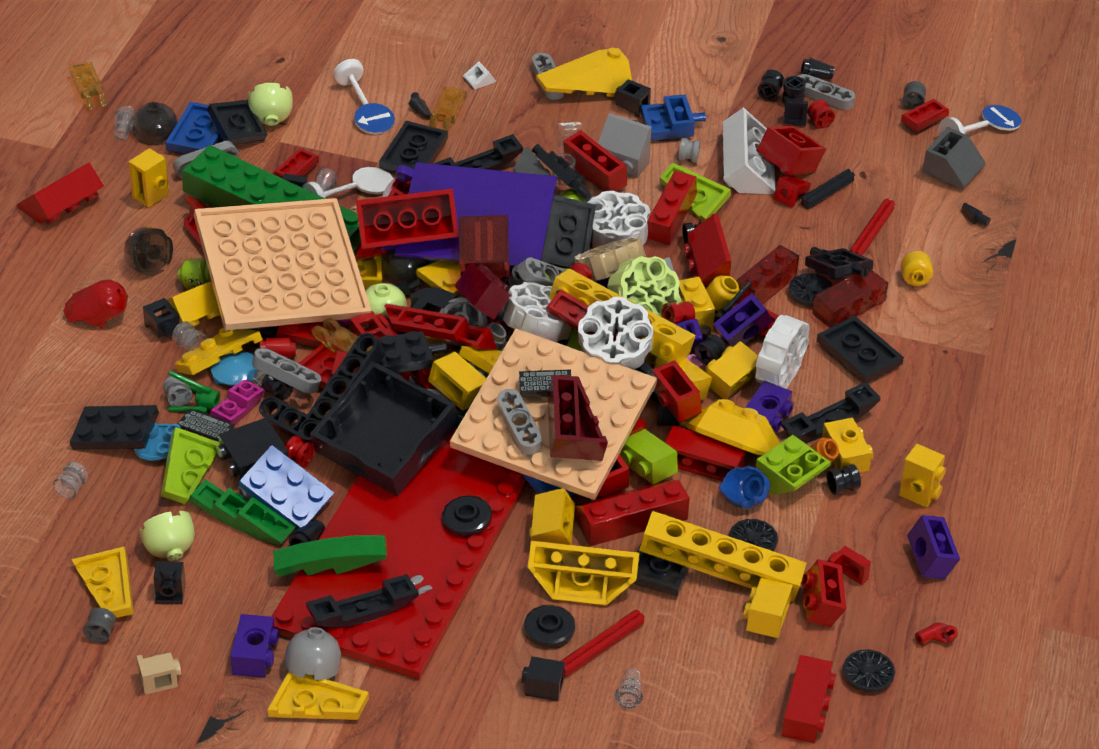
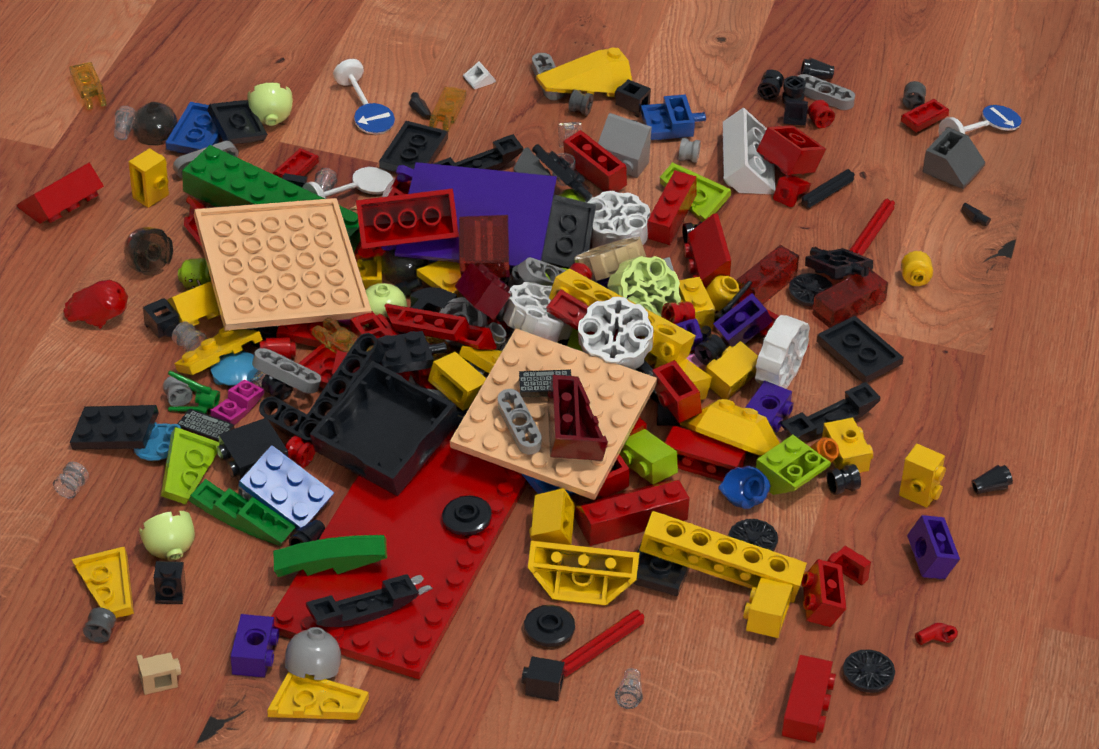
none -> dark grey wheel [568,89,593,116]
none -> black cone [971,465,1013,495]

